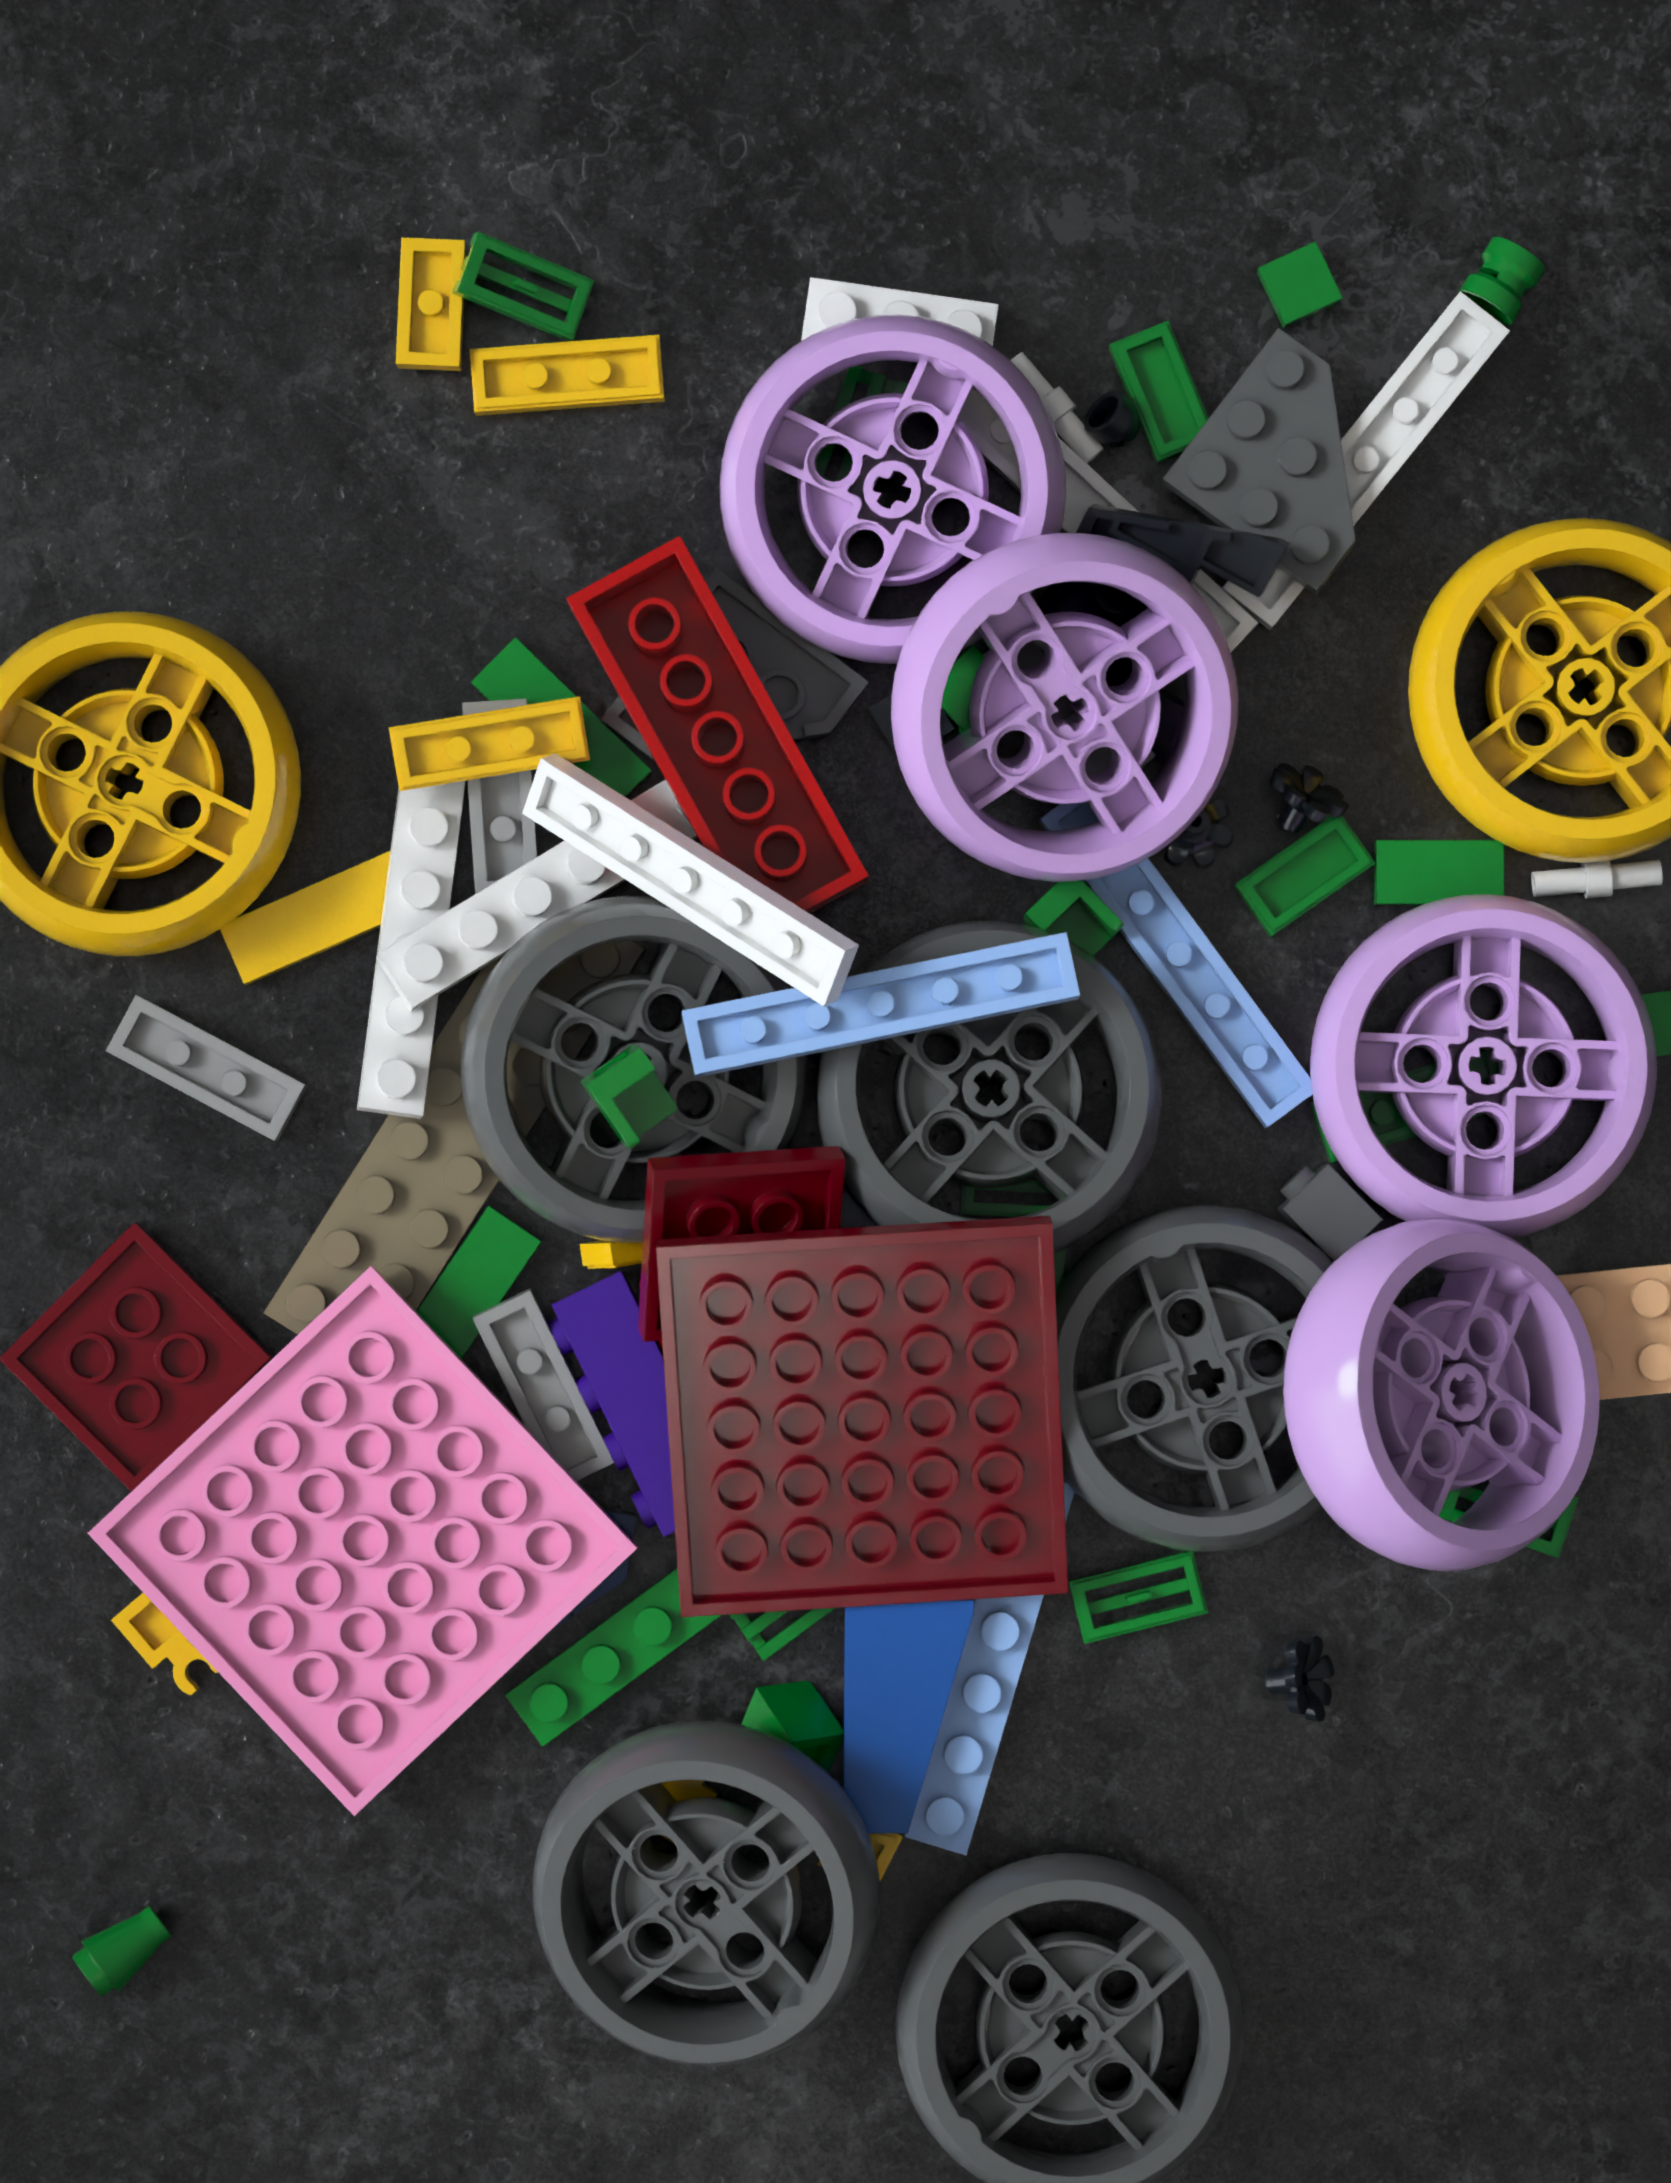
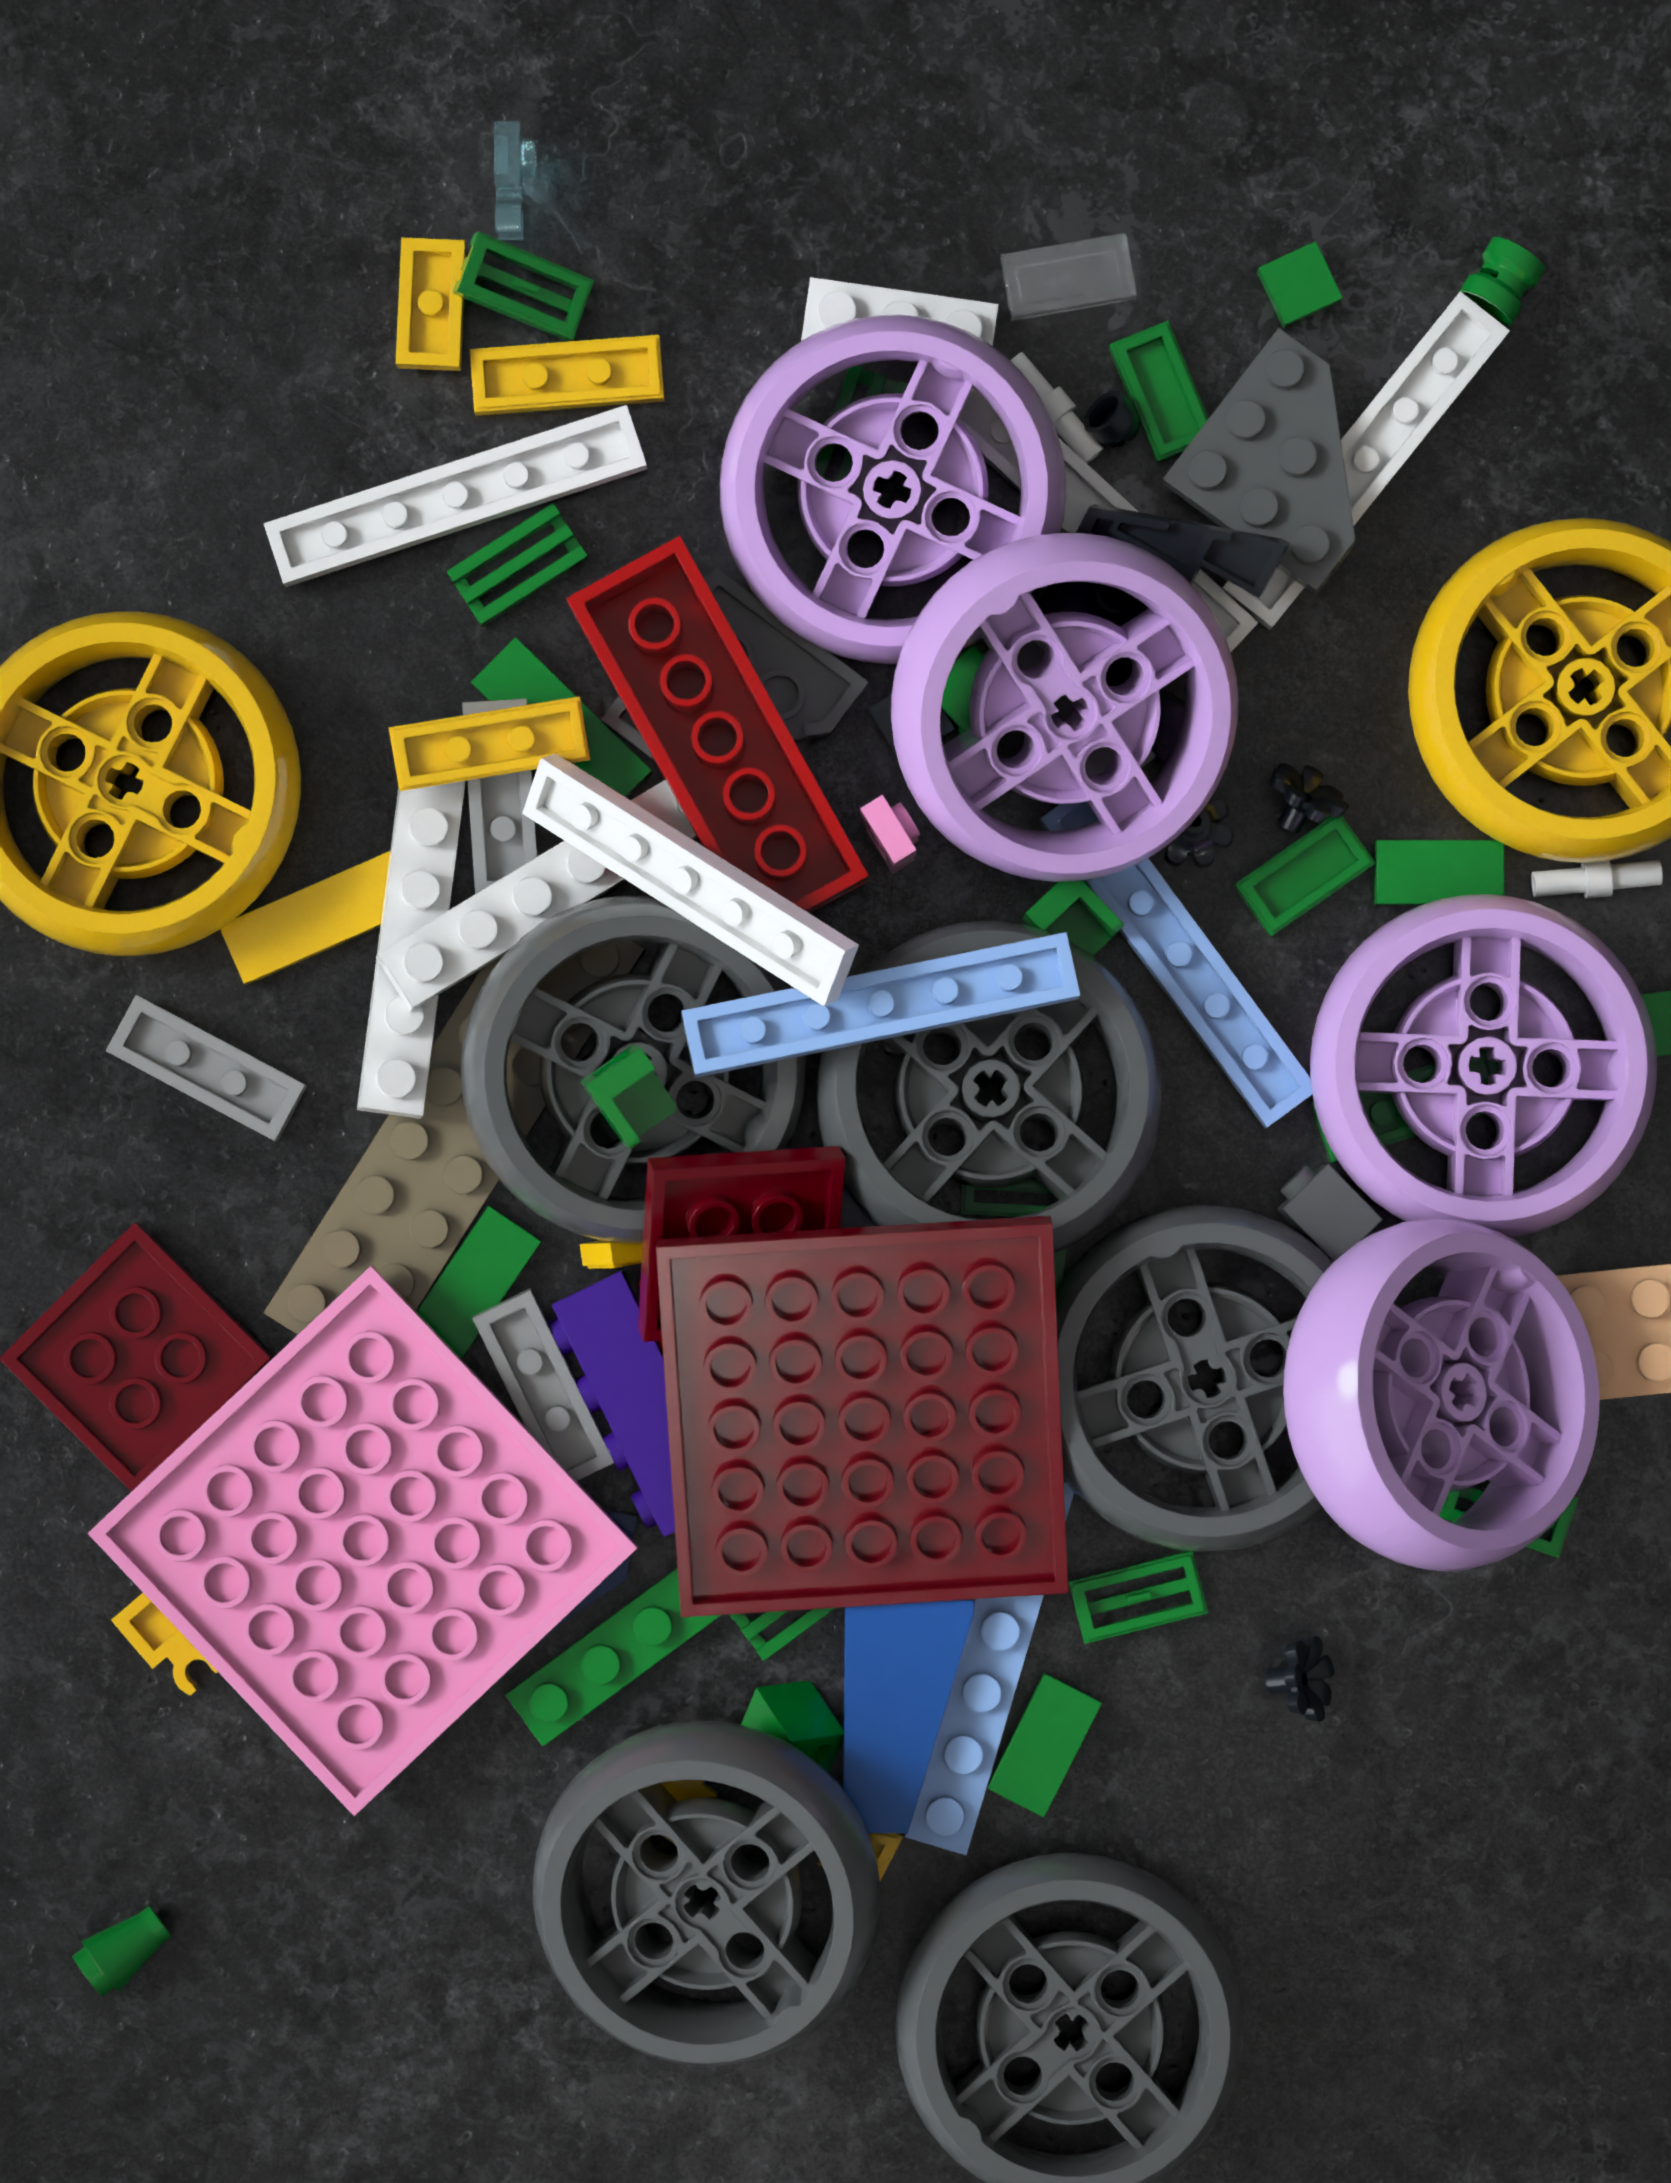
none -> white plate [263,405,648,587]
none -> green tile [446,503,588,627]
none -> clear light blue plate [494,121,536,240]
none -> bright pink plate [859,795,920,874]
none -> green tile [987,1672,1102,1817]
none -> clear tile [1000,233,1137,321]

